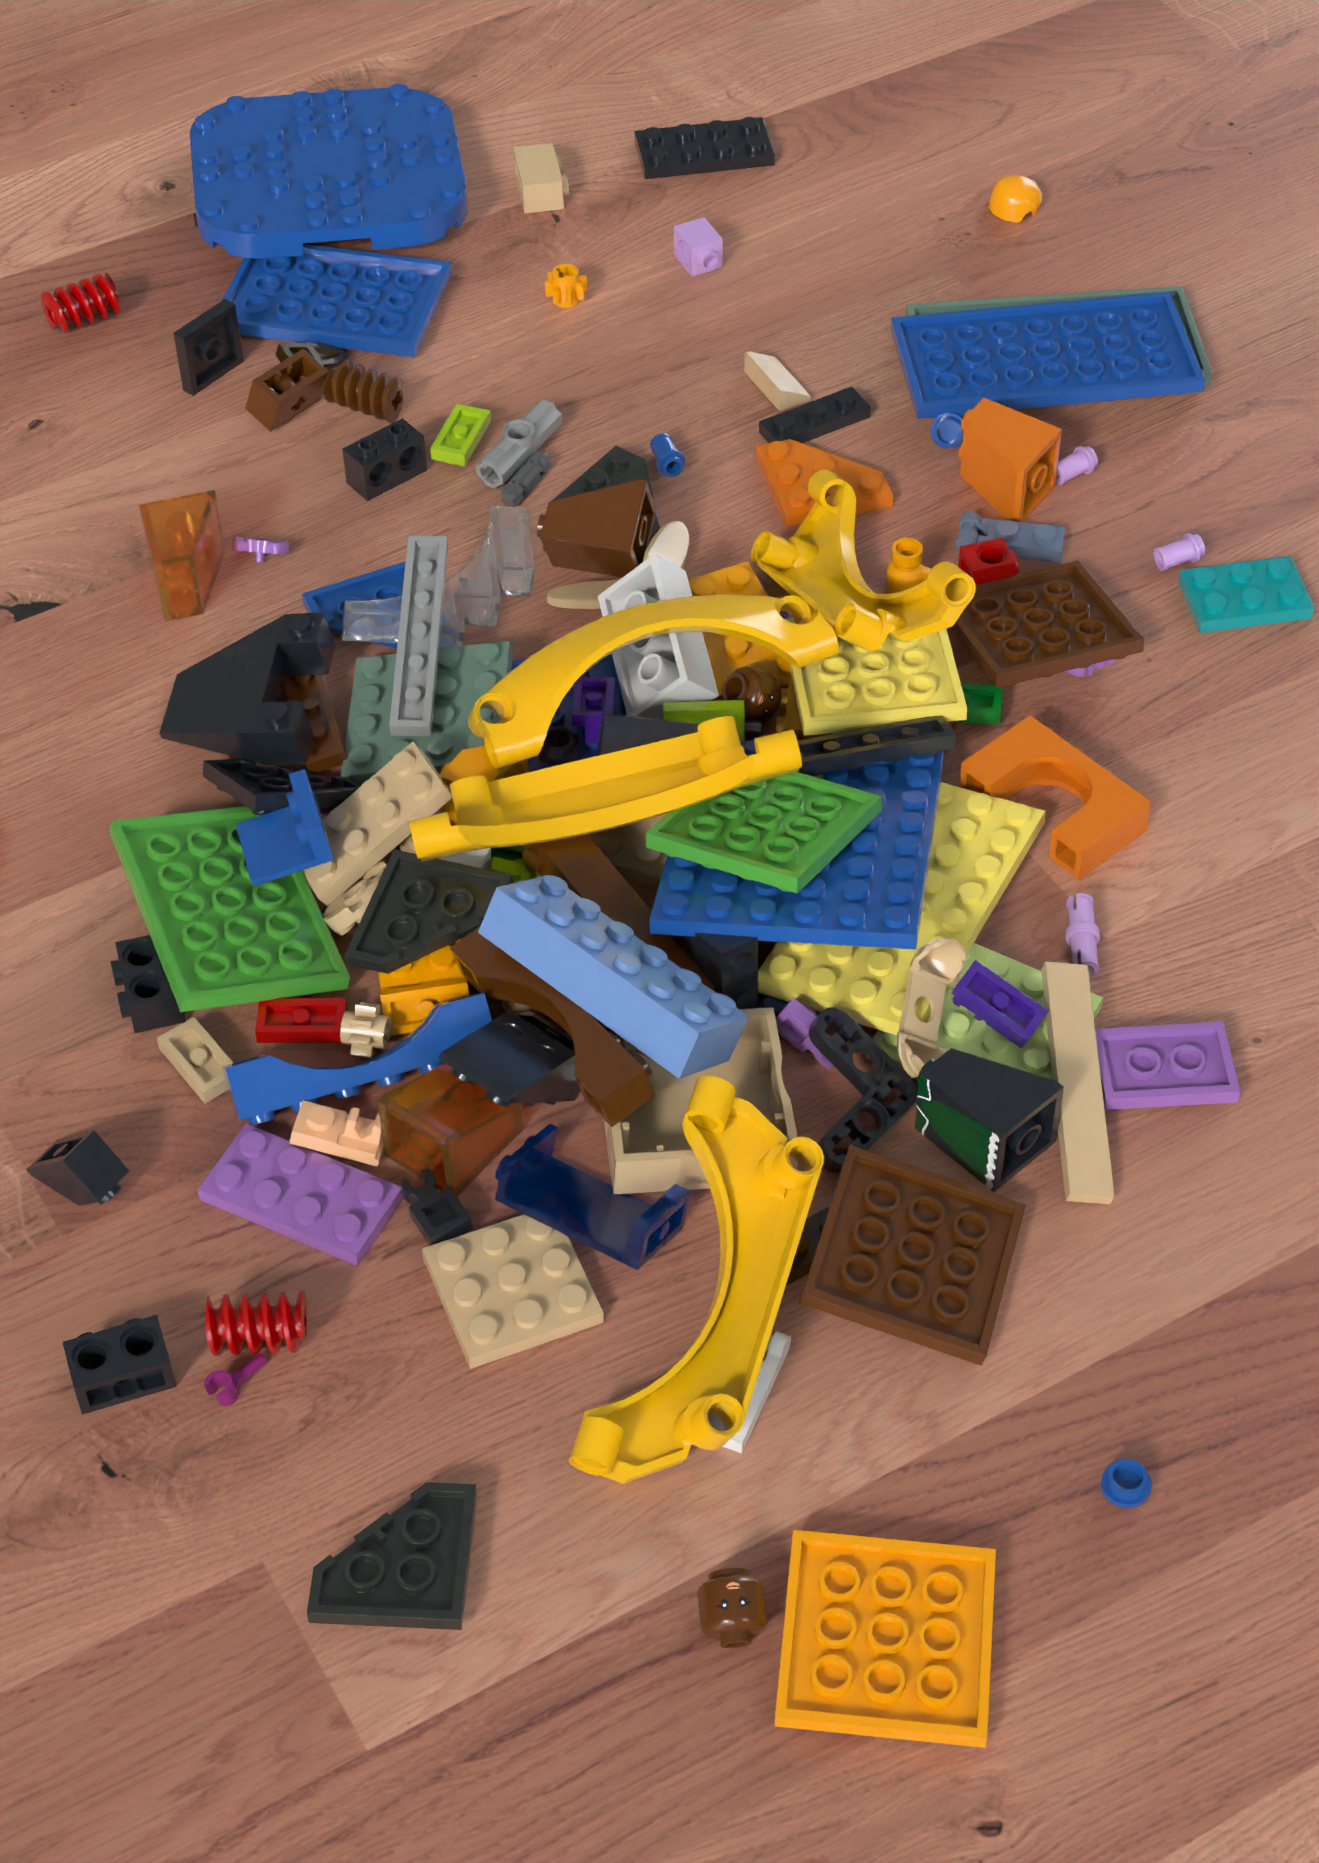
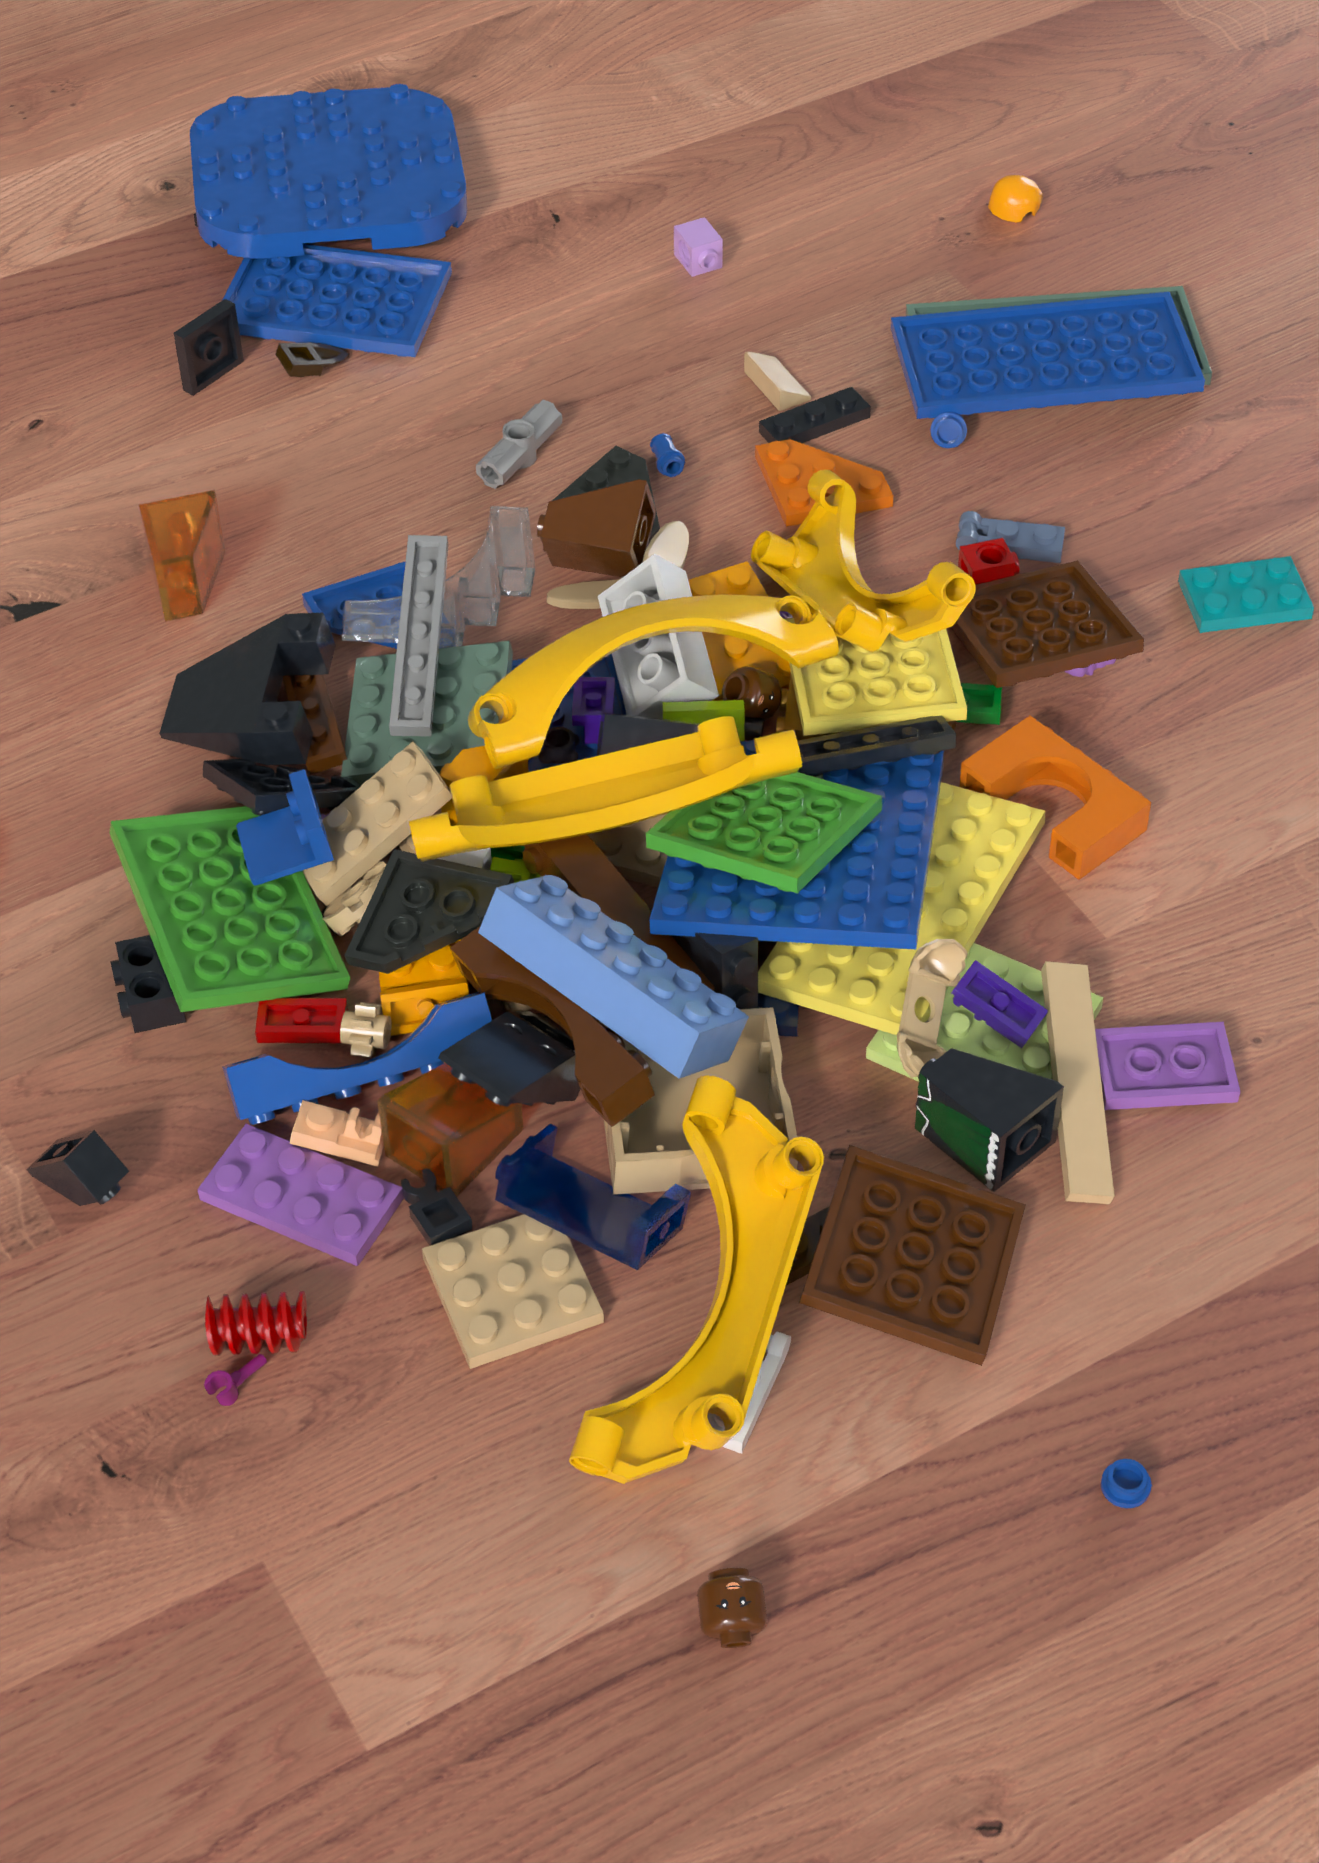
red piece [41,272,120,333] -> none
black brick [62,1315,177,1415] -> none
tan plate [157,1017,233,1104] -> none
medium lavender piece [232,536,289,563] -> none
reddish brown brick [245,349,329,432] -> none
pearl dark grey plate [307,1482,477,1630] -> none
reddish brown piece [323,360,403,423] -> none
black brick [342,418,427,501] -> none
lime plate [430,404,491,467] -> none
dark grey axle [501,451,551,507] -> none
tan brick [513,143,569,214] -> none
light orange gear [544,264,588,308] -> none
black plate [634,117,775,179] -> none
light orange plate [775,1530,996,1748] -> none
medium lavender plate [776,998,849,1070] -> none
black beam [808,1007,917,1173] -> none
light orange piece [886,538,931,594] -> none
orange slope [958,398,1062,522] -> none
lavender pin [1056,446,1098,486] -> none
lavender pin [1065,893,1100,978] -> none
lavender pin [1153,533,1205,571] -> none

